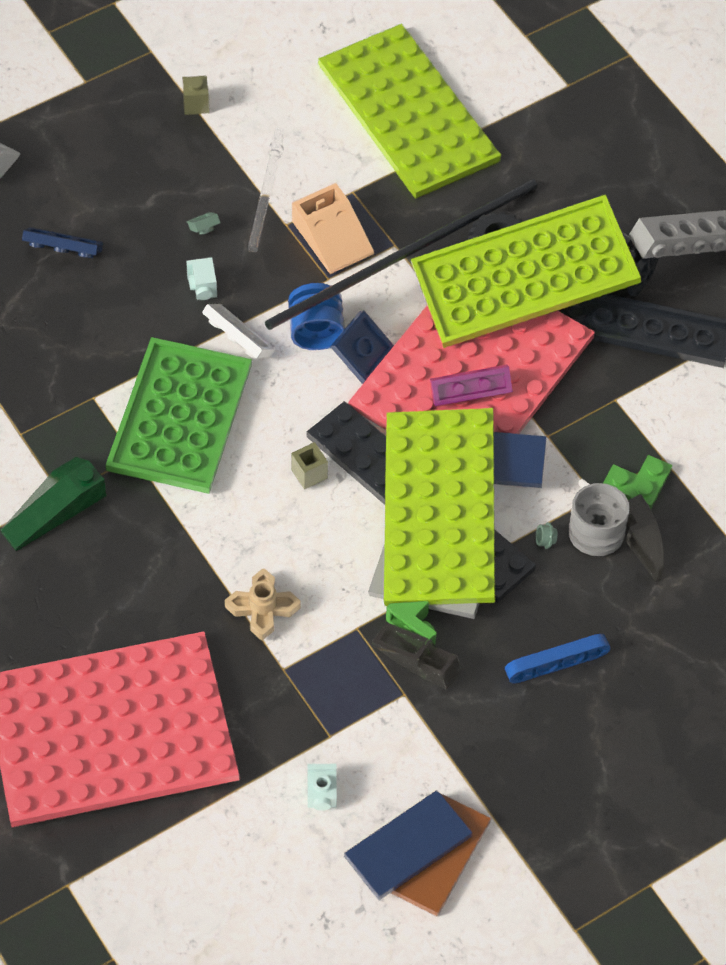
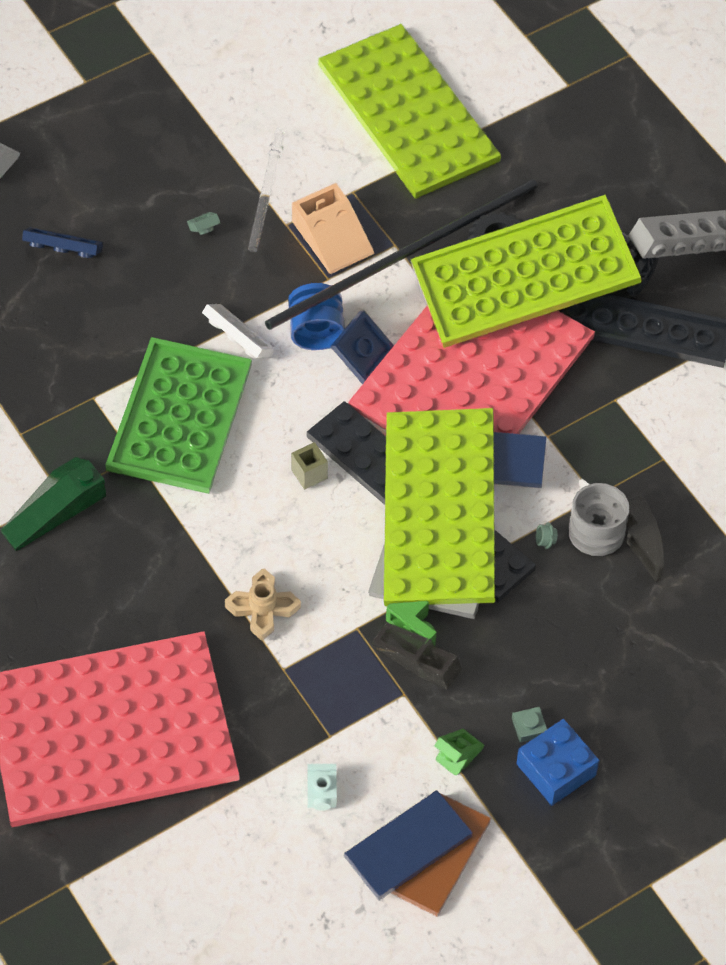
olive brick [182,75,209,115] -> none
light aqua brick [186,257,217,300] -> none
magenta plate [430,365,513,406] -> none
blue beam [505,634,611,683] -> none
bright green plate [603,455,673,511] -> none
none -> bright green slope [434,729,485,776]
none -> sand green plate [512,707,547,743]
none -> blue brick [516,719,600,806]

